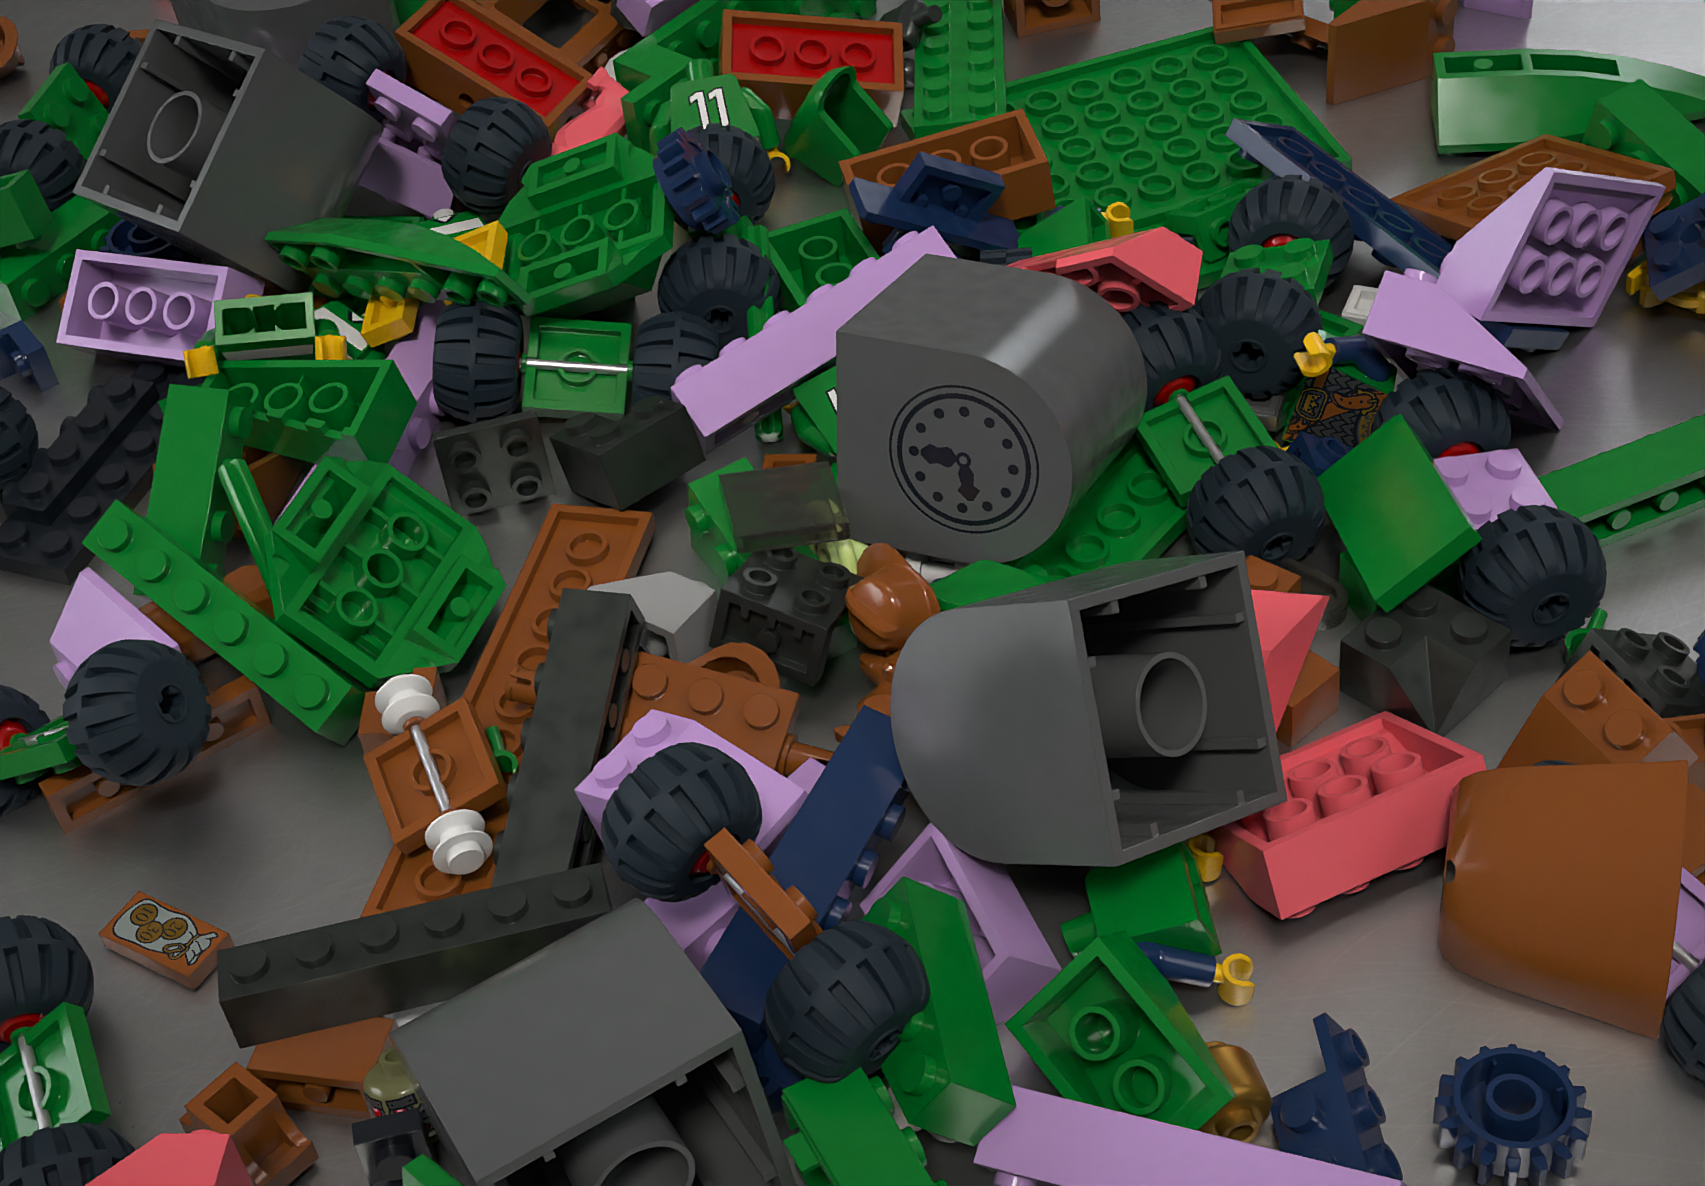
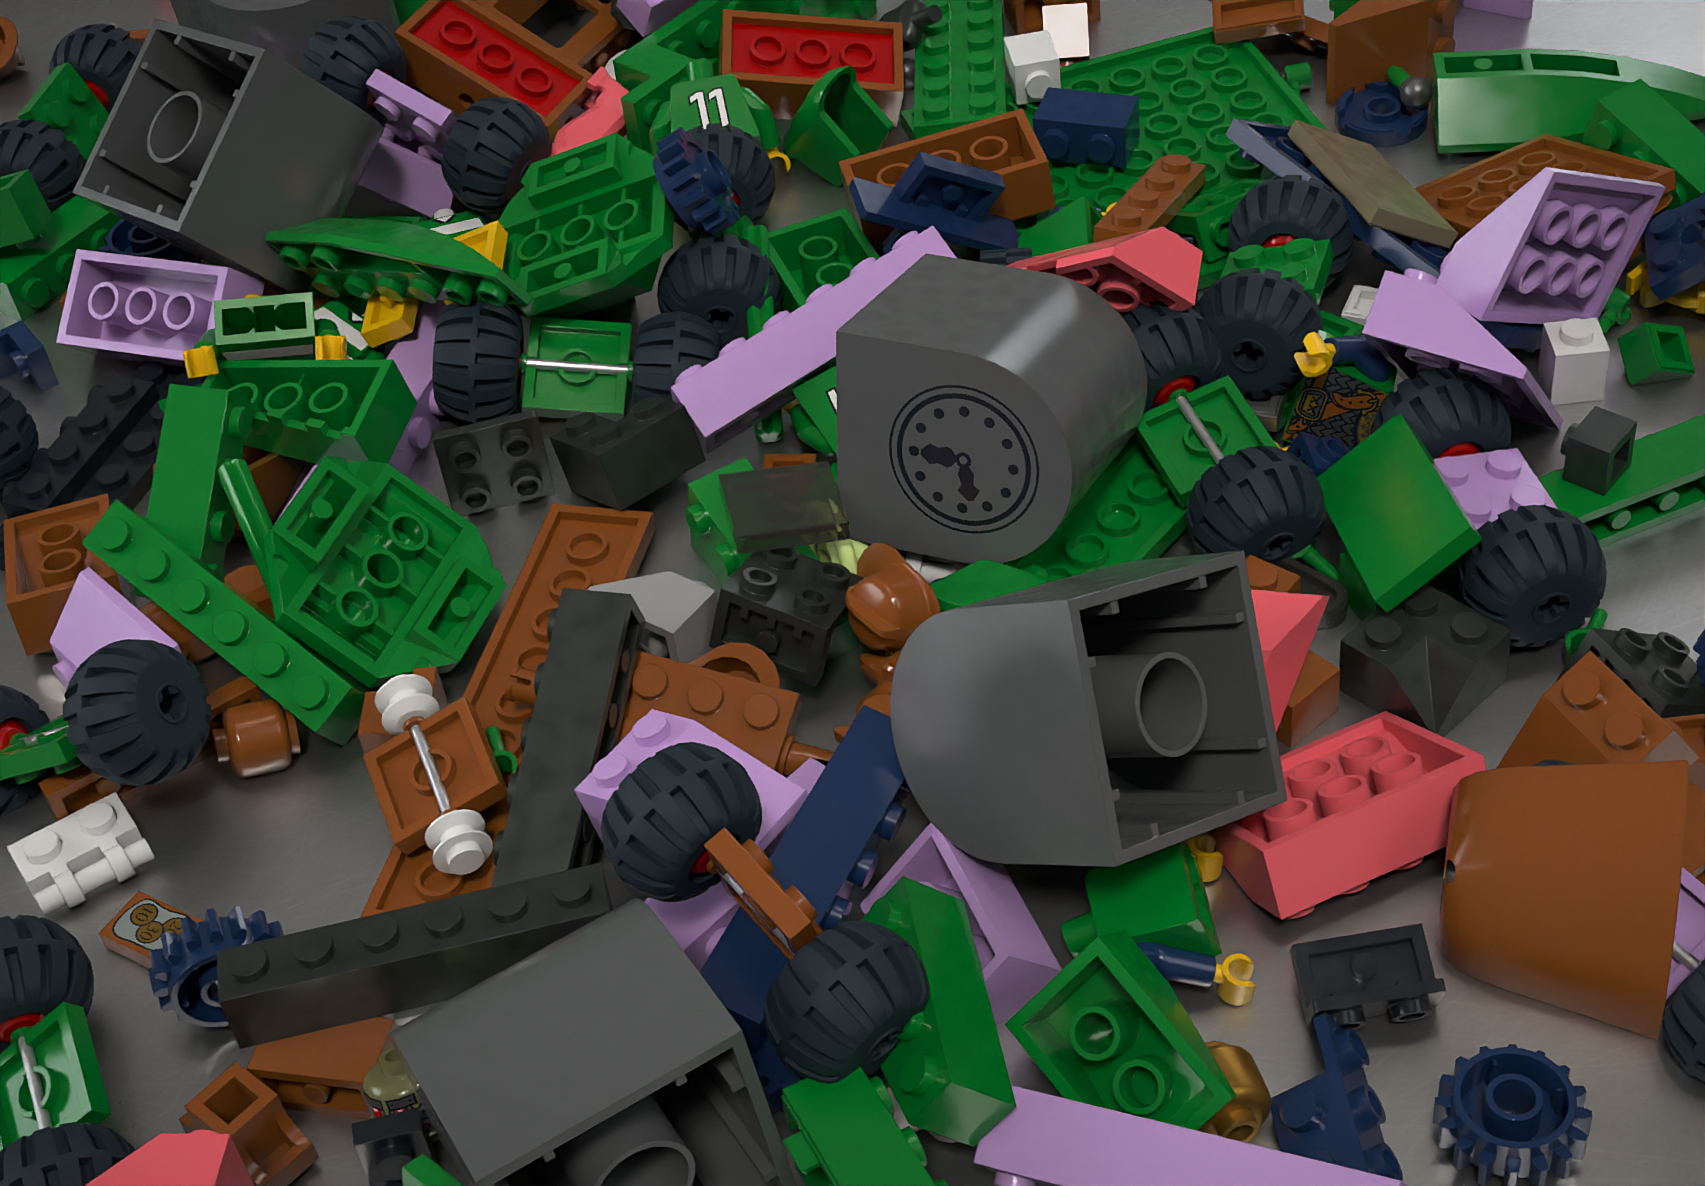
none -> dark orange slope [3,493,133,656]
none -> white plate [7,792,155,916]
none -> dark blue gear [148,906,284,1027]
none -> dark orange head [212,699,300,779]
none -> white brick [1004,30,1061,105]
none -> dark blue brick [1033,87,1140,168]
none -> slope [1042,3,1090,67]
none -> dark orange plate [1093,155,1206,243]
none -> green hand [1284,62,1312,99]
none -> dark tan tile [1287,120,1458,249]
none -> green hand [1290,544,1339,588]
none -> black bracket [1290,923,1447,1030]
none -> dark blue tile [1335,81,1429,148]
none -> flat silver piece [1386,65,1433,109]
none -> white brick [1538,318,1610,405]
none -> pearl dark grey plate [1560,406,1637,496]
none -> green hand [1599,286,1631,336]
none -> green slope [1617,322,1695,385]

